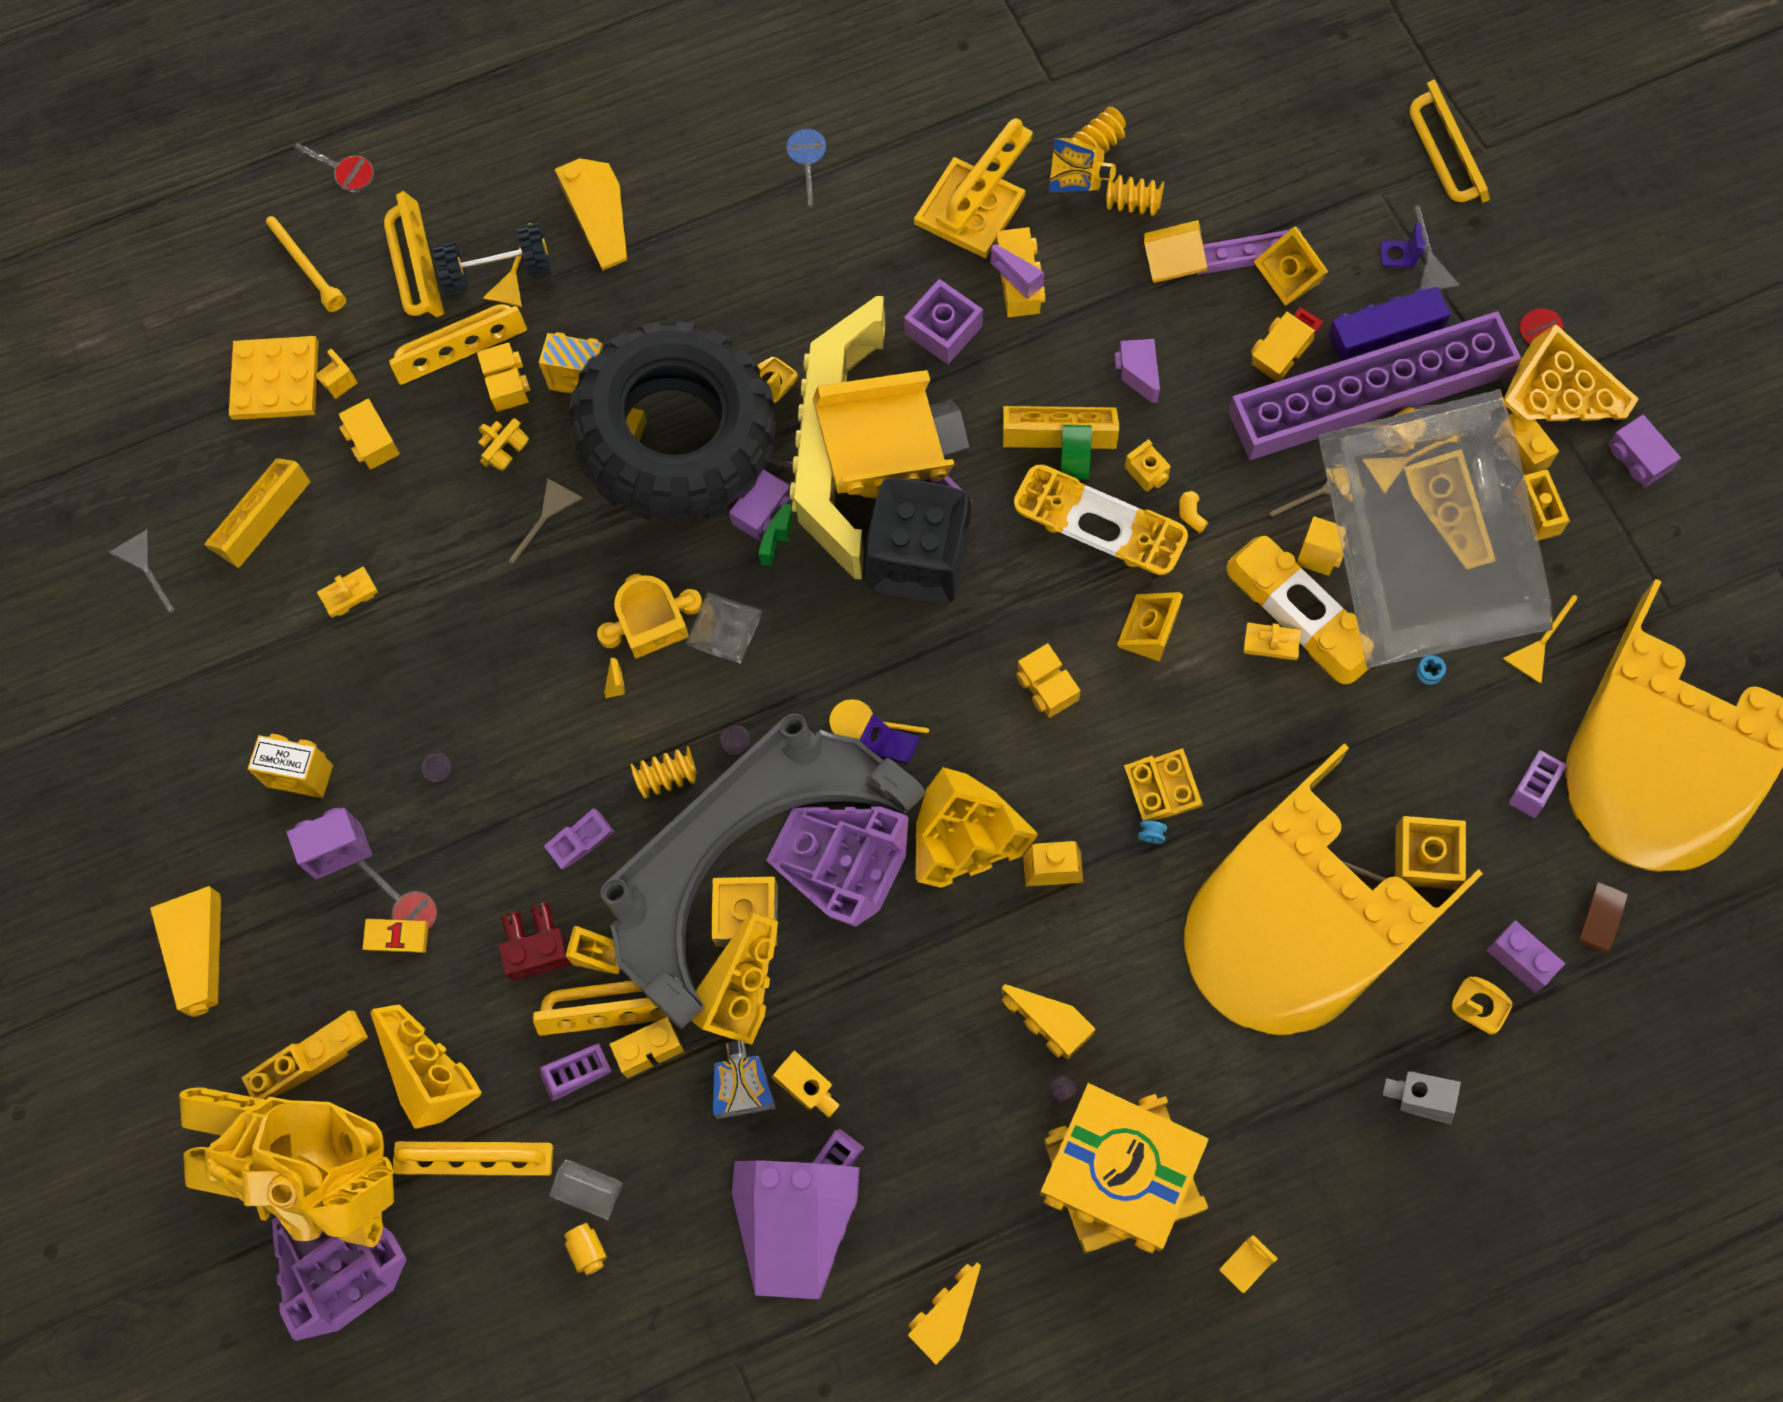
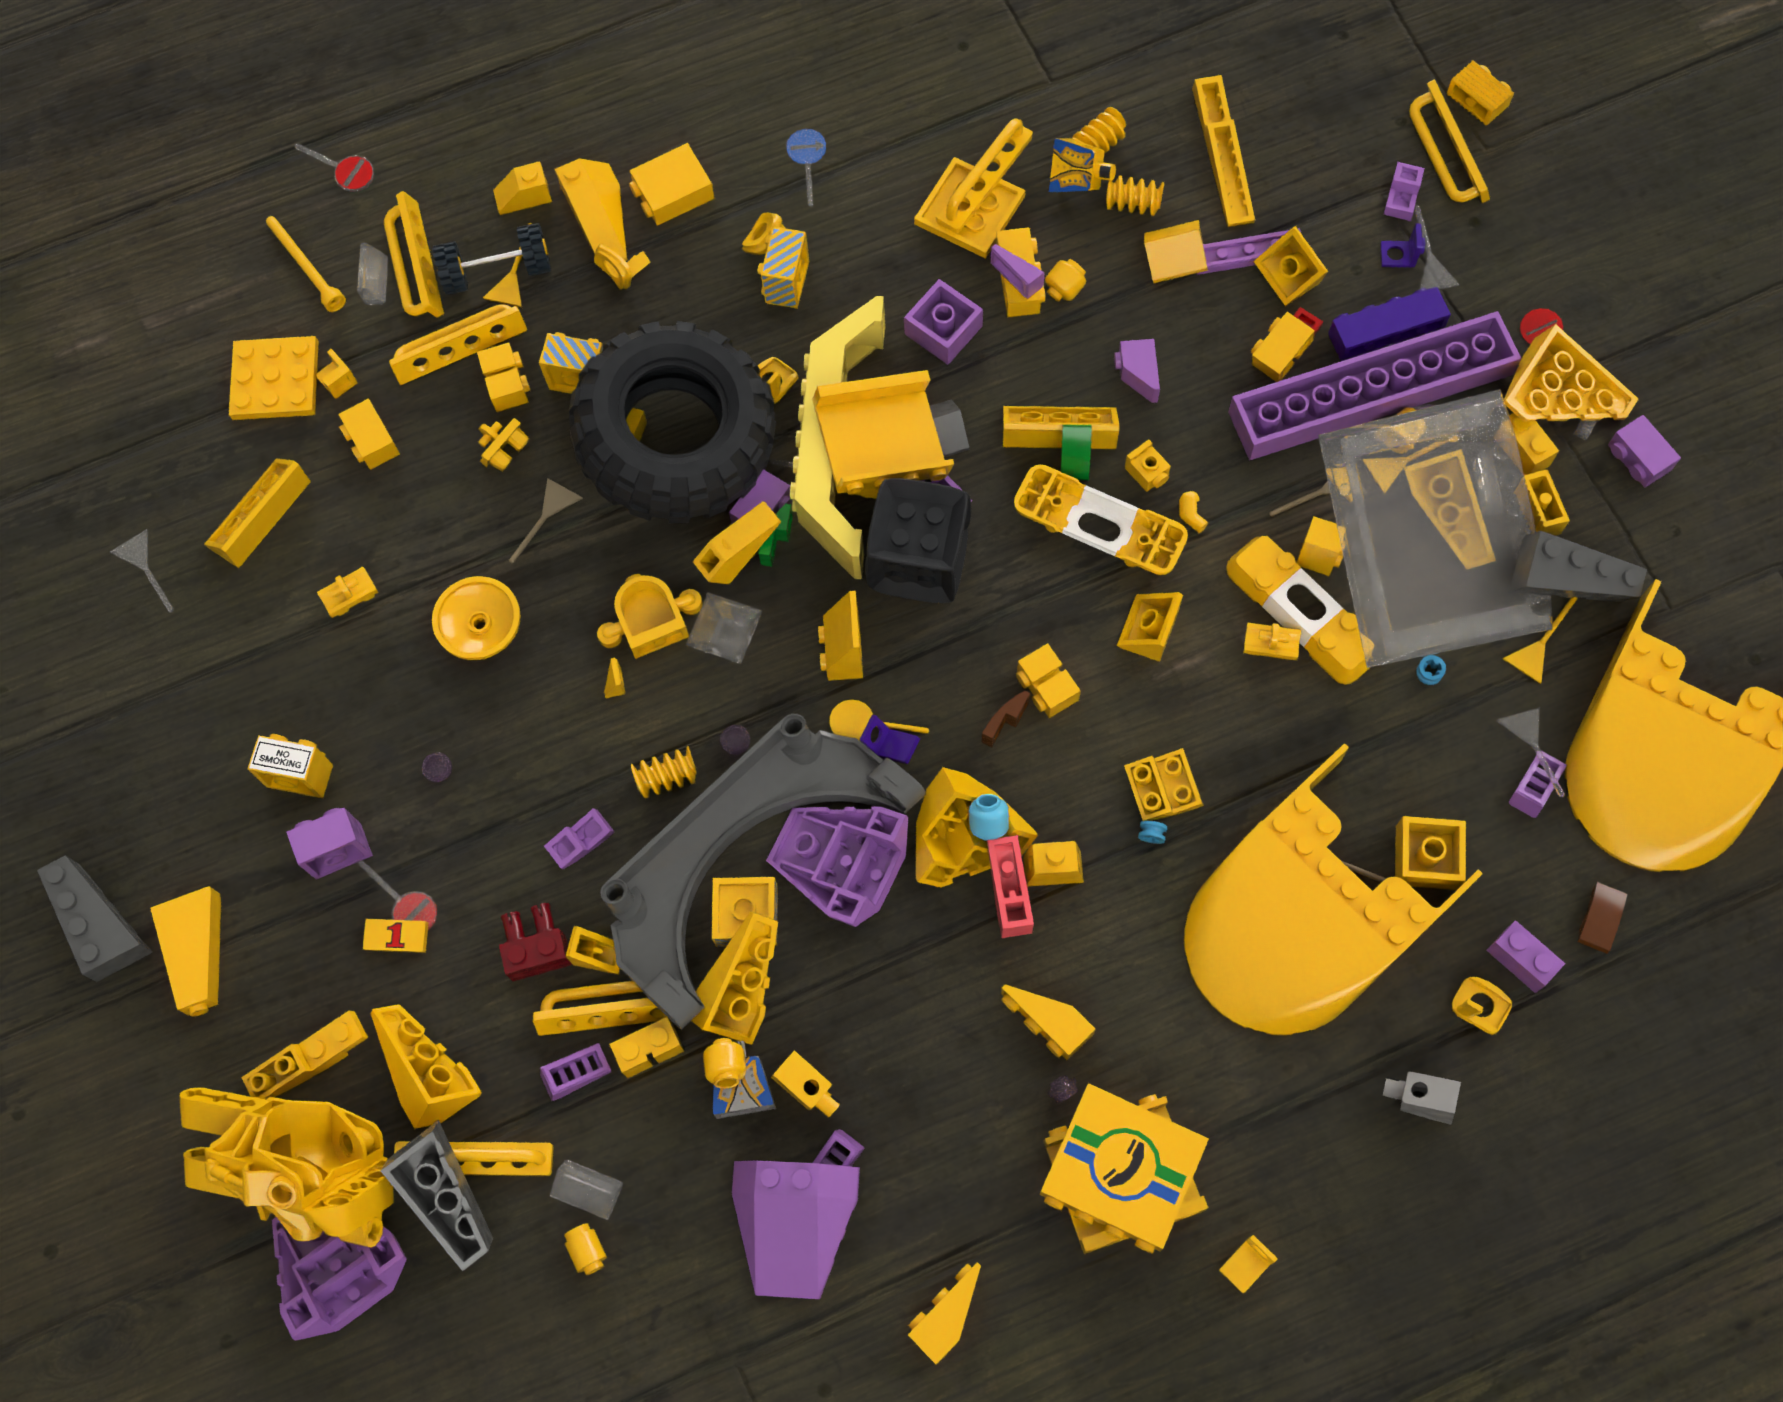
none -> dark grey wedge [37,856,153,982]
none -> clear slope [357,242,388,305]
none -> dark grey wedge [381,1120,493,1271]
none -> yellow dish [432,576,521,660]
none -> yellow slope [493,161,552,215]
none -> yellow piece [594,244,651,290]
none -> yellow brick [629,143,715,226]
none -> yellow slope [693,501,781,585]
none -> yellow head [703,1038,746,1089]
none -> yellow piece [742,212,786,255]
none -> yellow container [757,227,809,309]
none -> yellow slope [818,591,863,681]
none -> medium azure head [969,794,1009,841]
none -> reddish brown slope [981,691,1030,747]
none -> coral slope [987,835,1034,938]
none -> yellow head [1045,259,1086,302]
none -> yellow slope [1192,75,1255,227]
none -> medium lavender slope [1383,162,1425,221]
none -> yellow brick [1447,60,1514,125]
none -> clear piece [1497,707,1565,798]
none -> dark grey wedge [1509,531,1647,602]
none -> clear piece [1573,420,1597,440]

